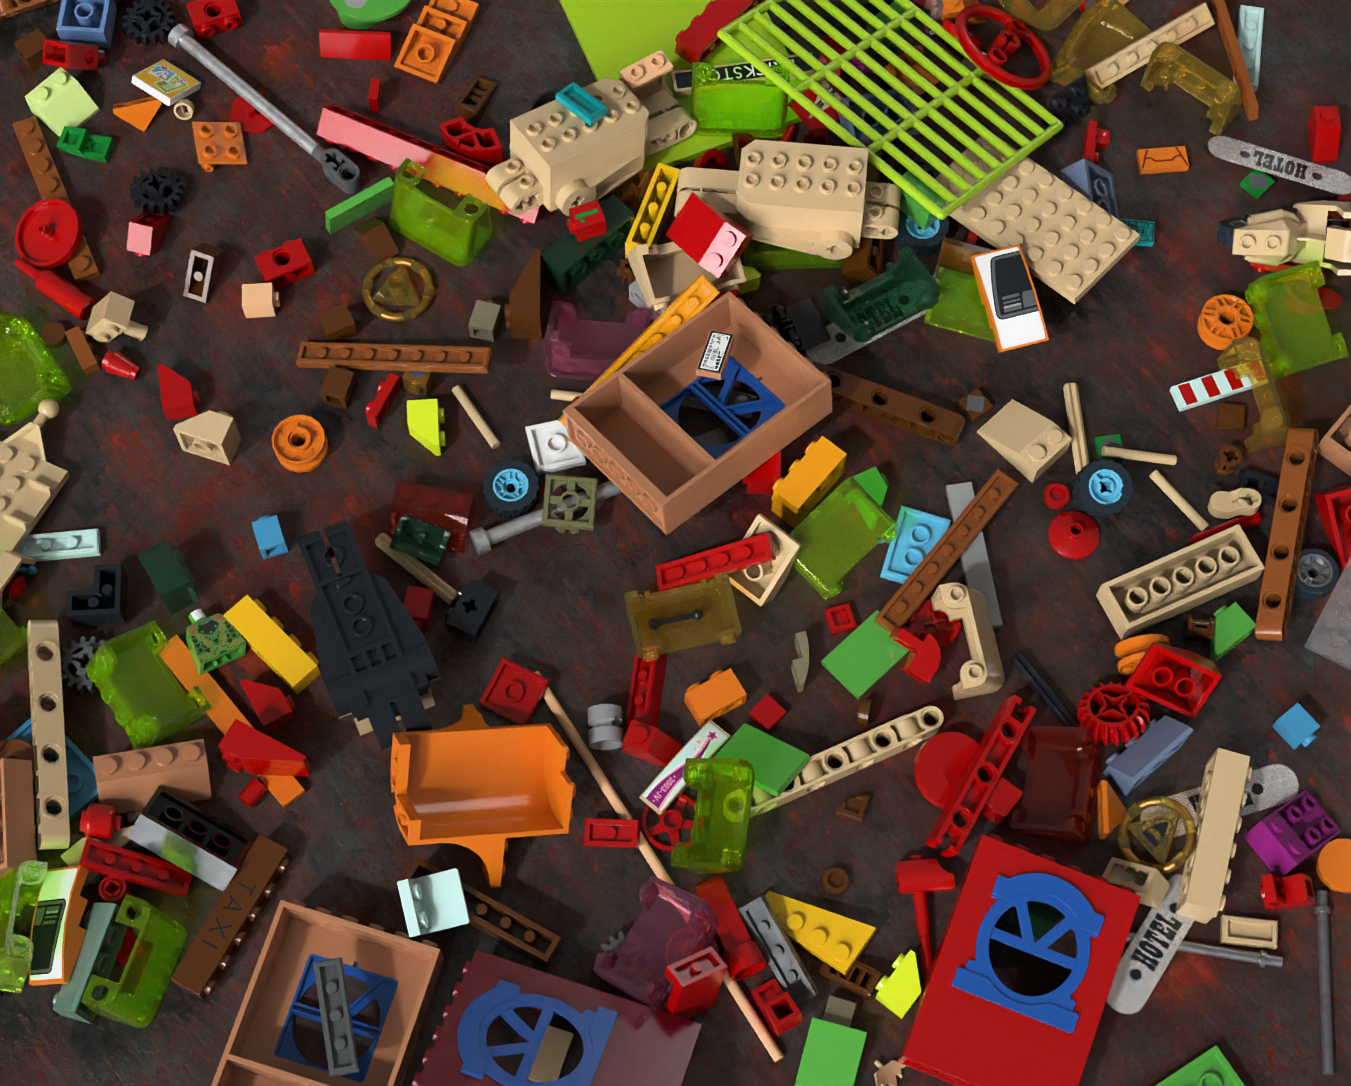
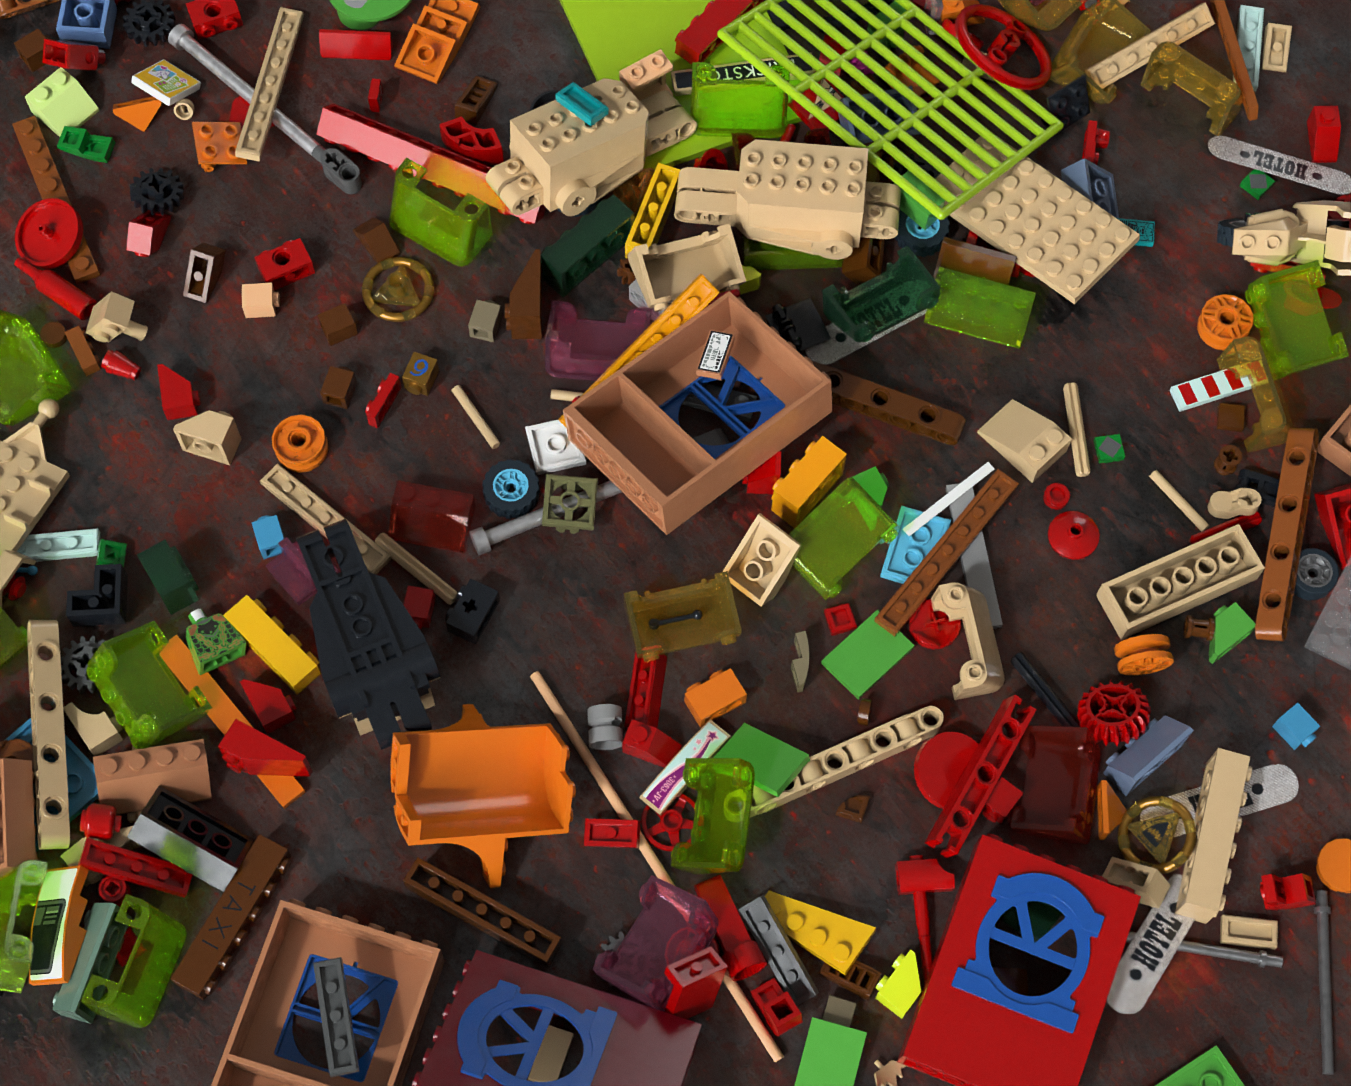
red hinge [237,778,268,809] -> none
dark orange tile [296,342,494,374] -> none
bright green tile [325,177,394,235] -> none
clear green hinge [389,513,452,566] -> none
light aqua bracket [397,868,470,937] -> none
neon yellow slope [407,399,445,456] -> none
red tile [478,657,550,725] -> none
red brick [566,200,606,242] -> none
red plate [655,533,776,592] -> none
red slope [665,192,754,278] -> none
red tile [749,694,787,732] -> none
reddish brown tile [822,867,849,896] -> none
red brick [889,626,941,683] -> none
reddish brown tile [957,388,993,423] -> none
slope [970,244,1049,353] -> none
black wheel [1072,459,1133,518] -> none
tan bar [1101,446,1177,465] -> none
red slope [1125,642,1222,719] -> none
orange tile [1136,146,1189,175] -> none
magenta slope [1243,789,1342,878] -> none
none -> tan arch [63,702,123,756]
none -> green tile [96,539,127,567]
none -> tan tile [235,7,304,162]
none -> tan tile [260,463,391,574]
none -> clear pink bracket [265,537,339,606]
none -> white sticker [902,462,994,536]
none -> tan slope [1262,23,1292,72]

